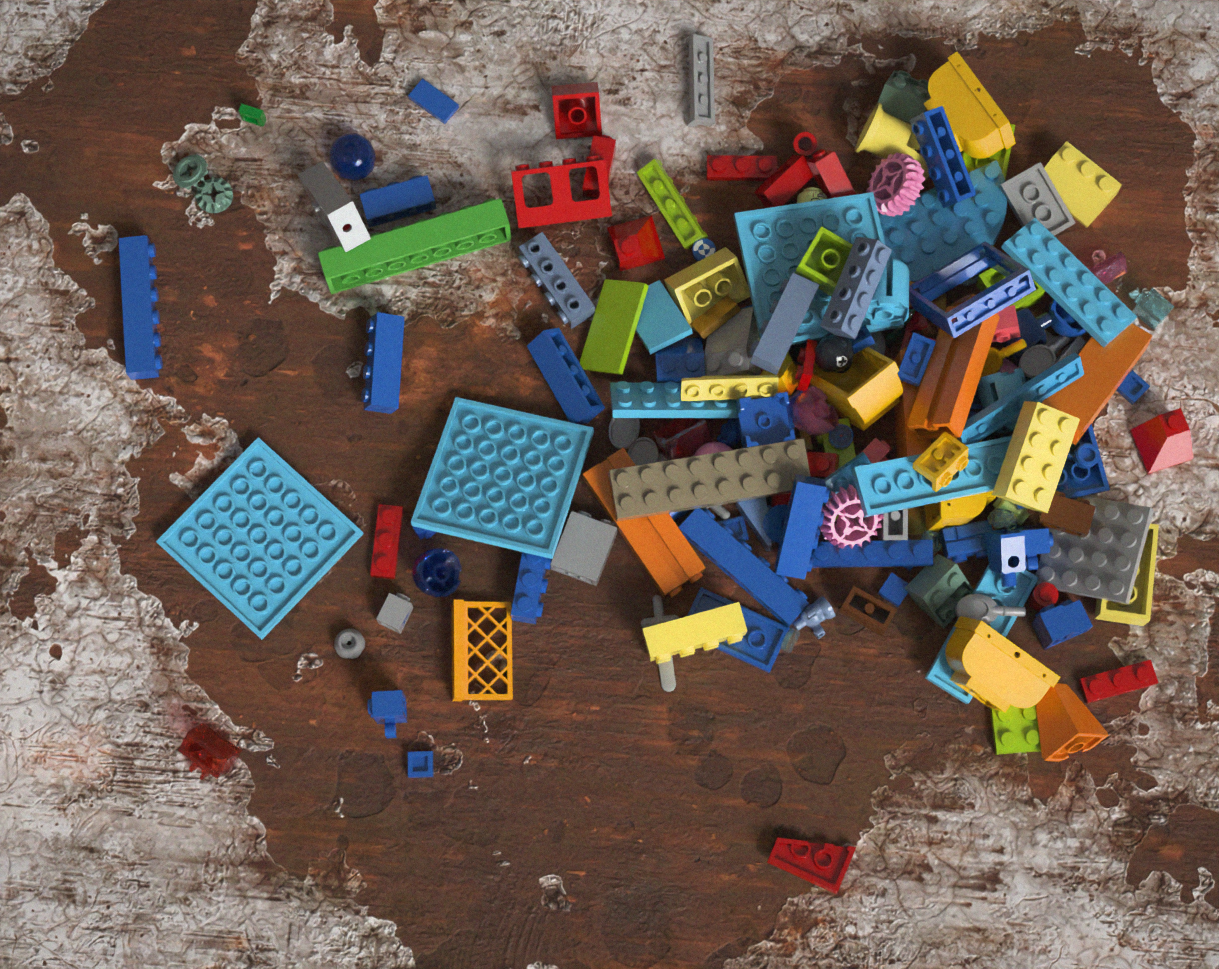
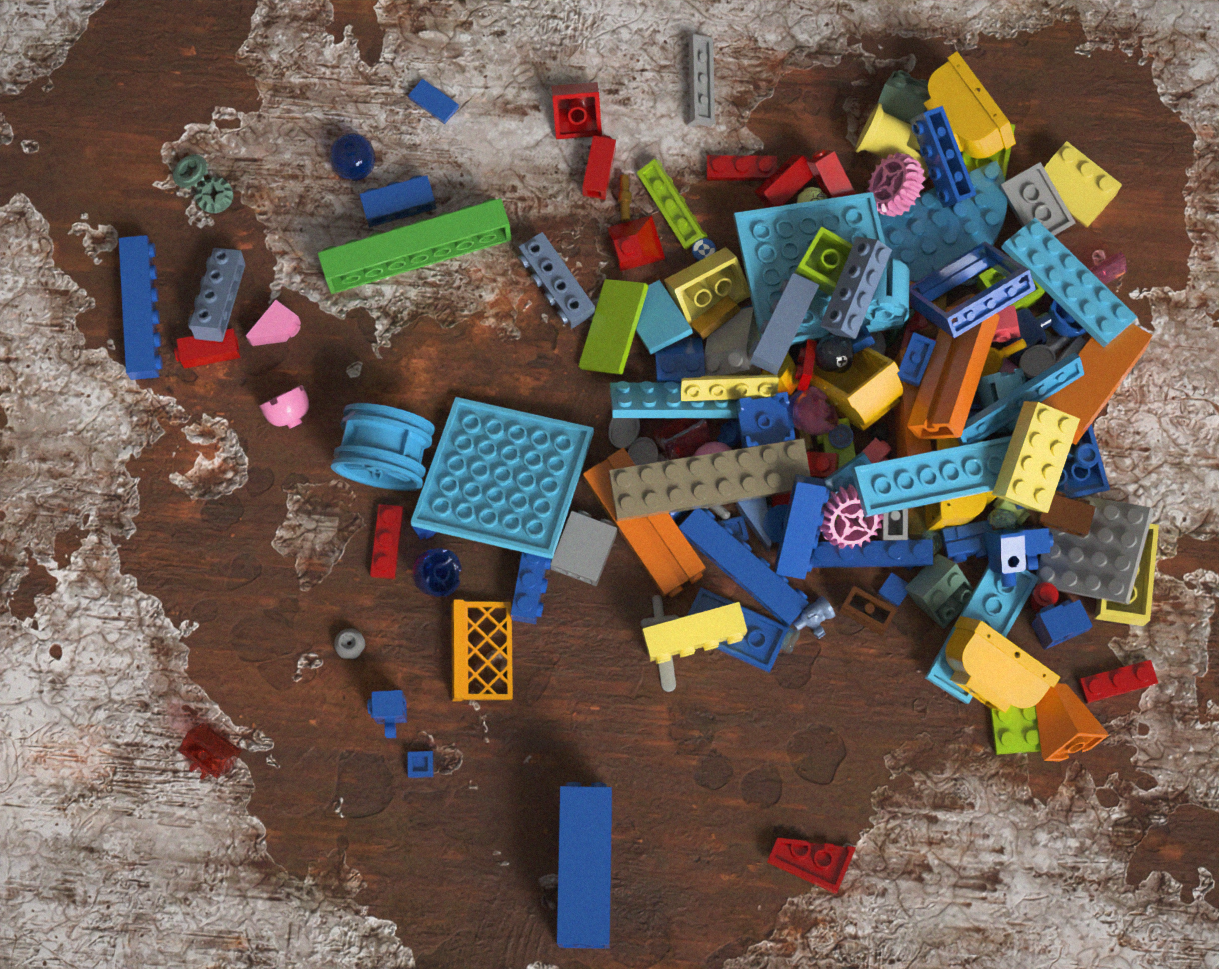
medium azure plate [156,437,364,640] -> none
green tile [239,103,267,127] -> none
light grey brick [298,161,371,252] -> none
blue brick [361,312,405,414] -> none
light grey brick [376,593,413,634] -> none
red window [511,155,612,228] -> none
blue brick [527,328,605,425] -> none
red brick [793,132,818,156] -> none
yellow bracket [913,431,969,492] -> none
light grey piece [955,594,1026,624] -> none
blue tile [1116,370,1150,405] -> none
red slope [1130,408,1193,475] -> none
clear light blue brick [1132,288,1175,330] -> none
none -> red brick [174,328,241,369]
none -> sand blue brick [188,248,246,342]
none -> bright pink slope [246,300,301,346]
none -> bright pink cylinder [259,385,309,429]
none -> dark azure wheel [330,403,435,491]
none -> blue container [557,782,612,949]
none -> pearl gold bar [618,174,632,222]
none -> black piece [871,422,889,442]

